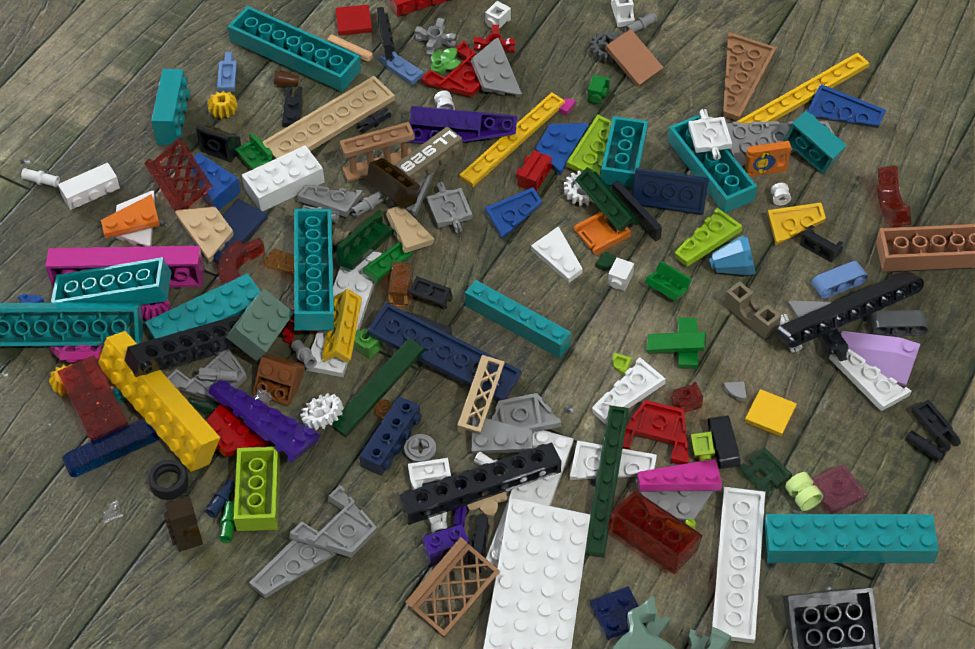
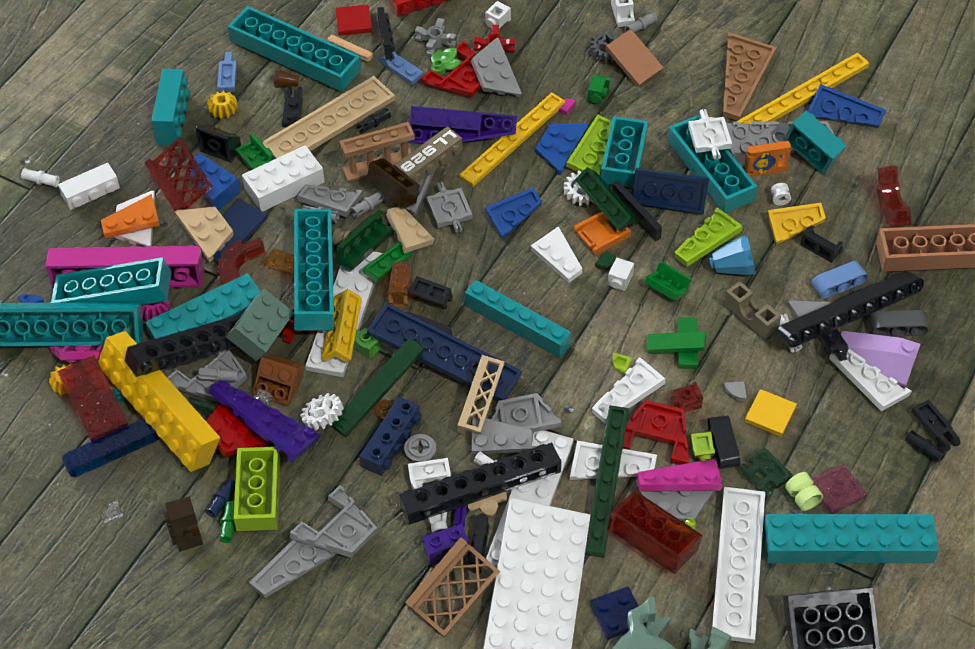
black tyre [148,460,189,500] -> none
light grey pin [291,340,317,368] -> none
white wheel [434,91,455,109] -> none
red brick [515,150,552,192] -> none

